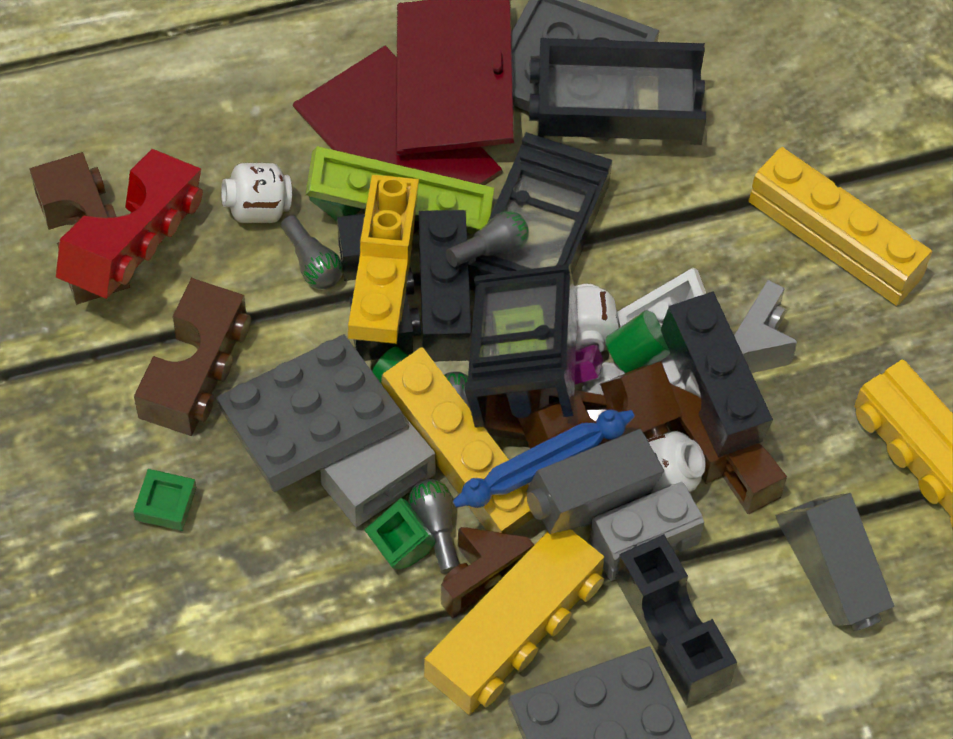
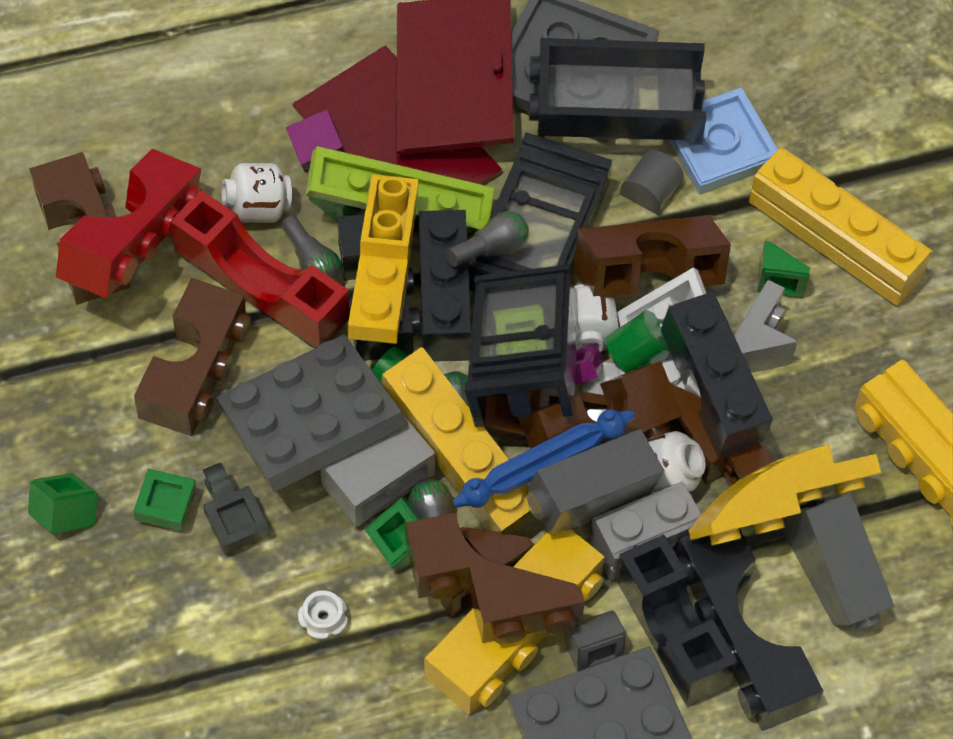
none -> green slope [28,473,98,534]
none -> red arch [170,190,350,348]
none -> pearl dark grey plate [203,462,269,554]
none -> magenta tile [286,110,346,171]
none -> white plate [298,590,347,639]
none -> reddish brown arch [405,513,585,644]
none -> dark grey brick [564,610,625,672]
none -> reddish brown arch [574,215,731,298]
none -> dark grey brick [620,150,683,215]
none -> light blue tile [668,87,778,195]
none -> black arch [676,528,824,731]
none -> yellow slope [689,444,882,545]
none -> green slope [757,241,810,298]

